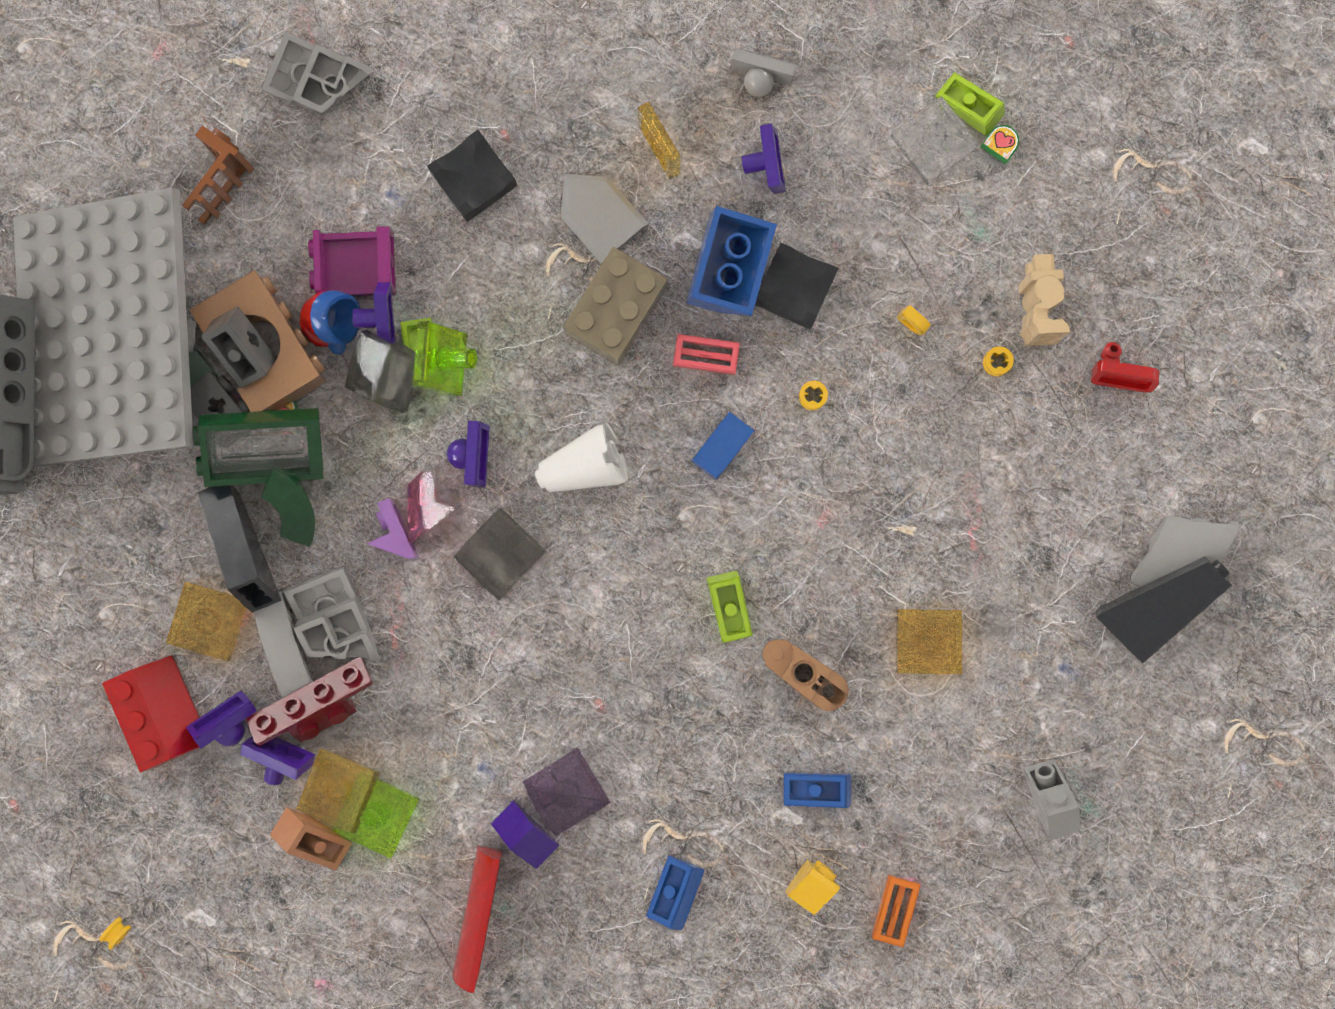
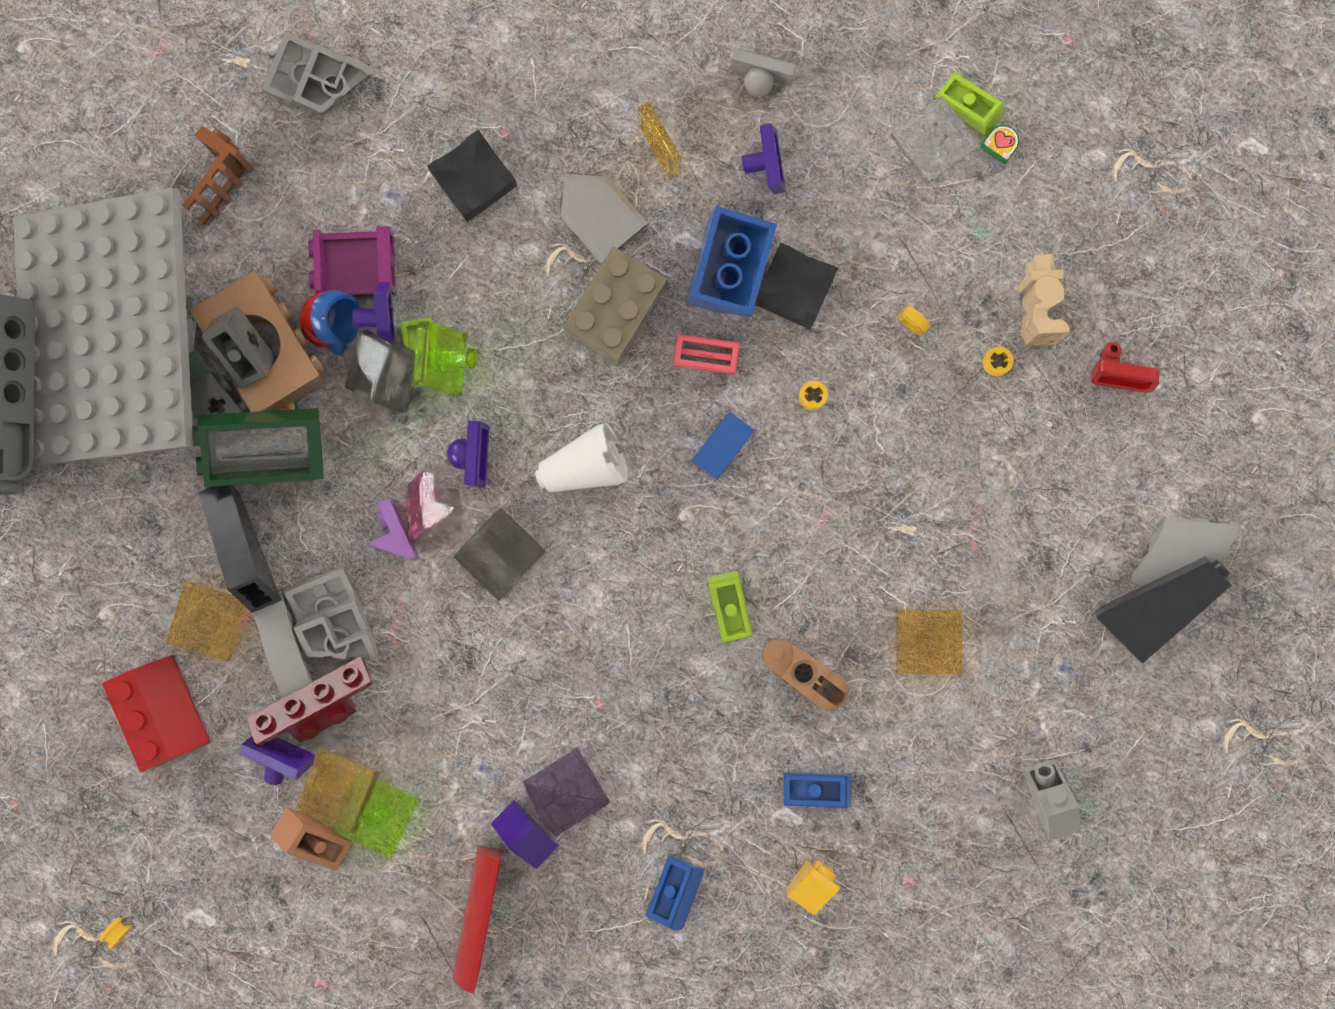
dark purple tile [186,691,257,749] -> none
dark green tile [261,466,315,547] -> none
orange tile [871,874,921,948] -> none

